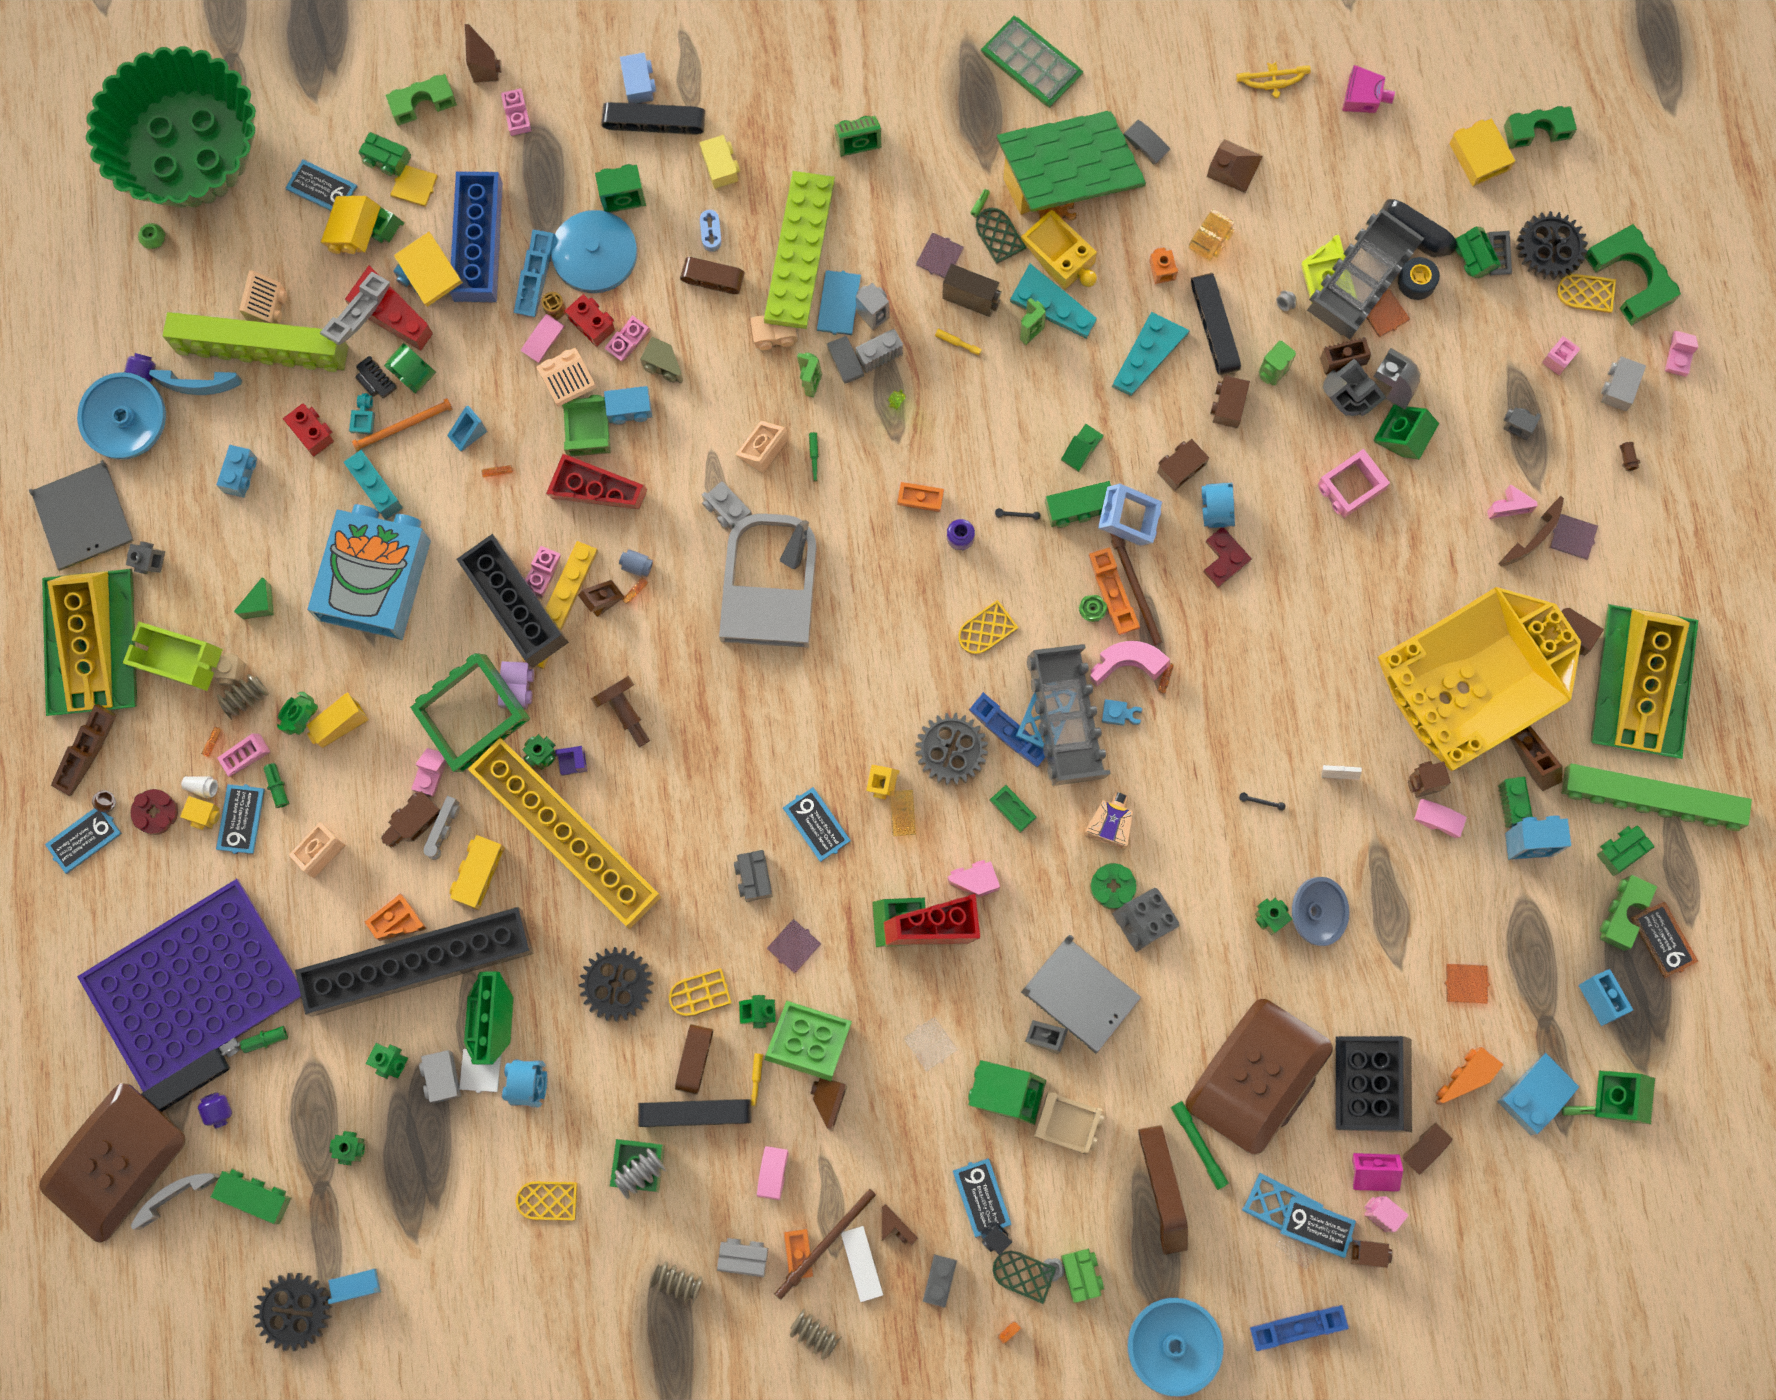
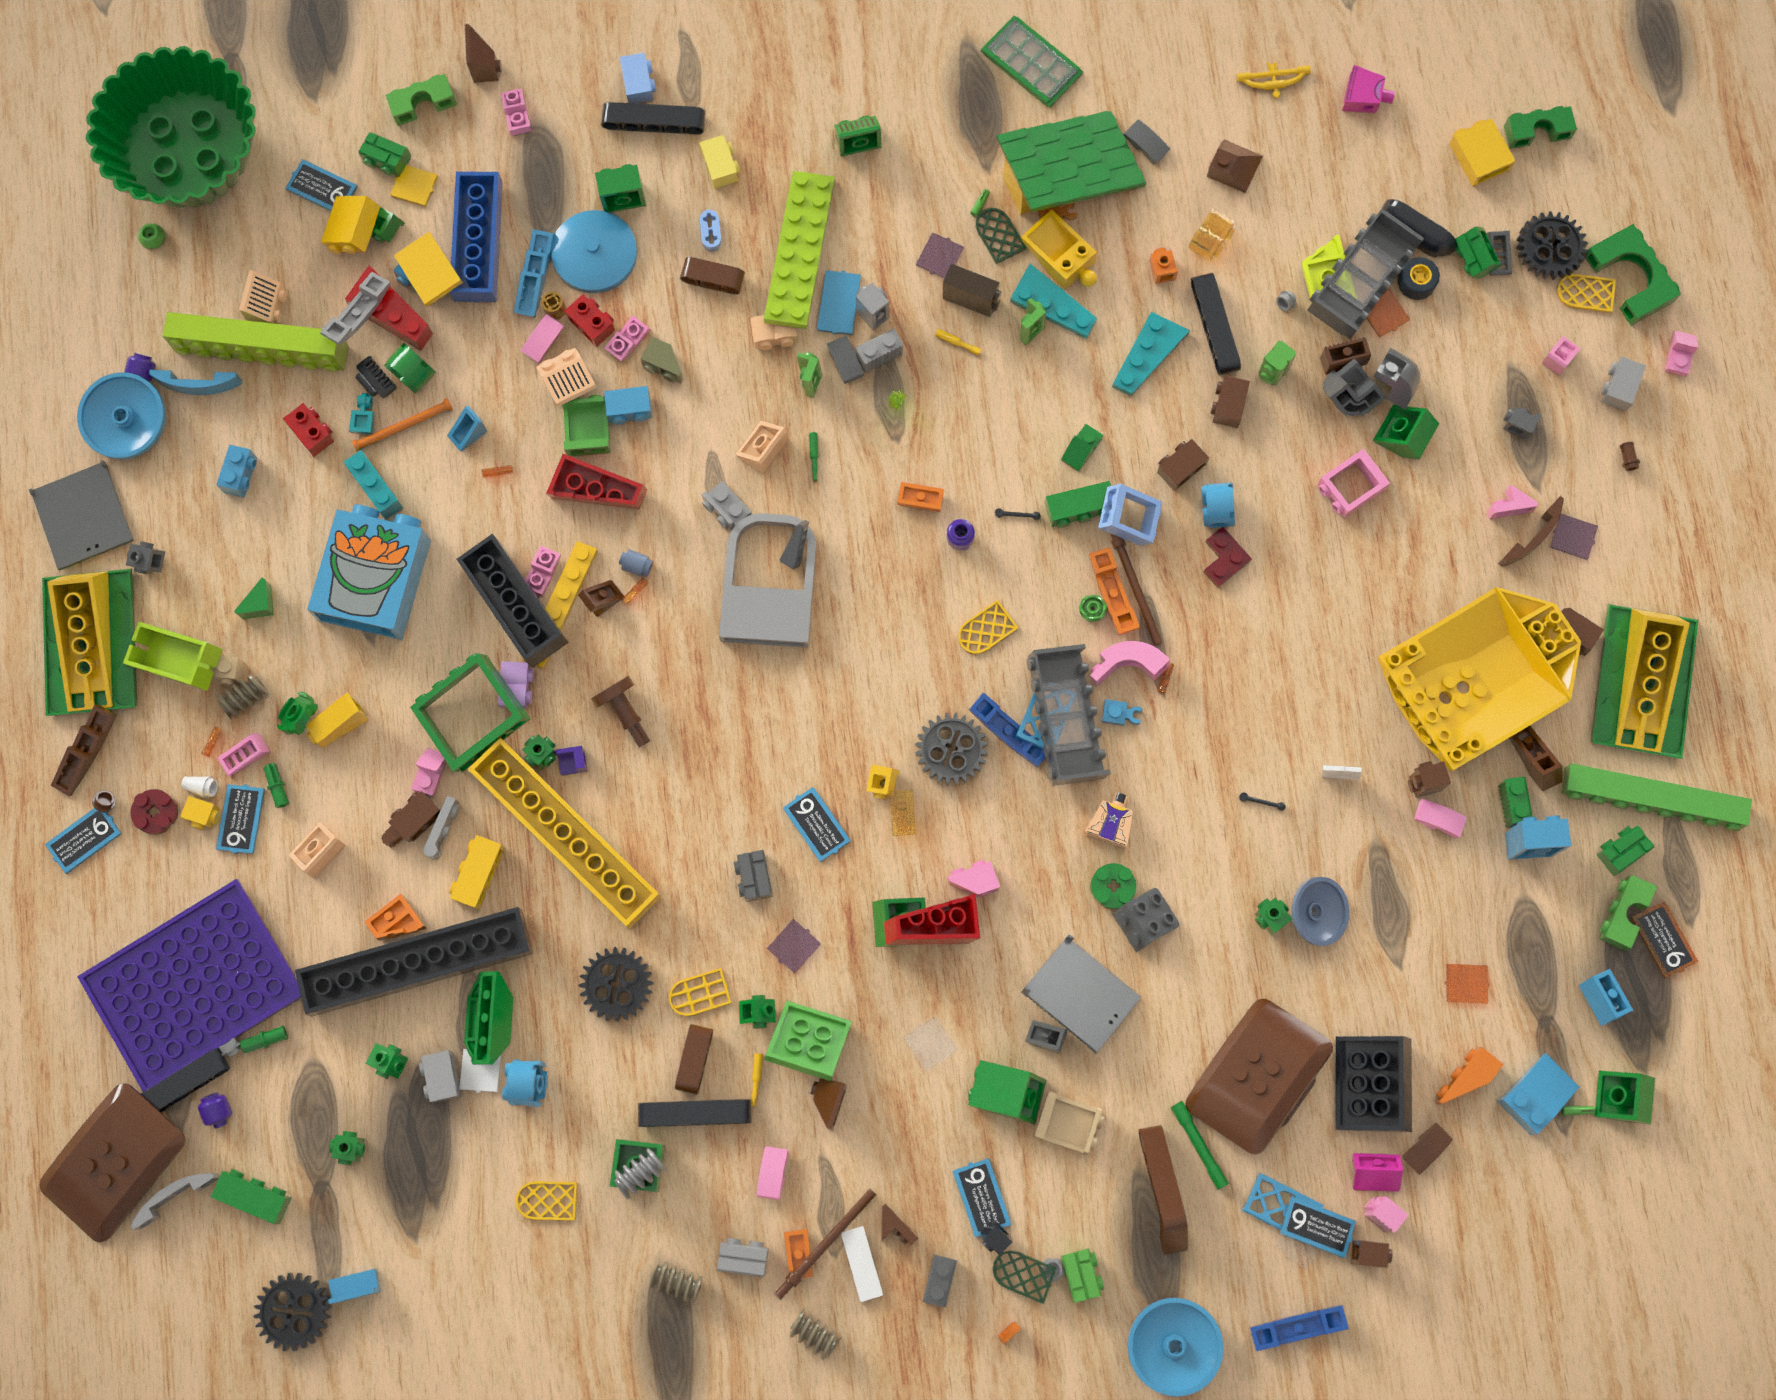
green plate [989,785,1037,833] -> none

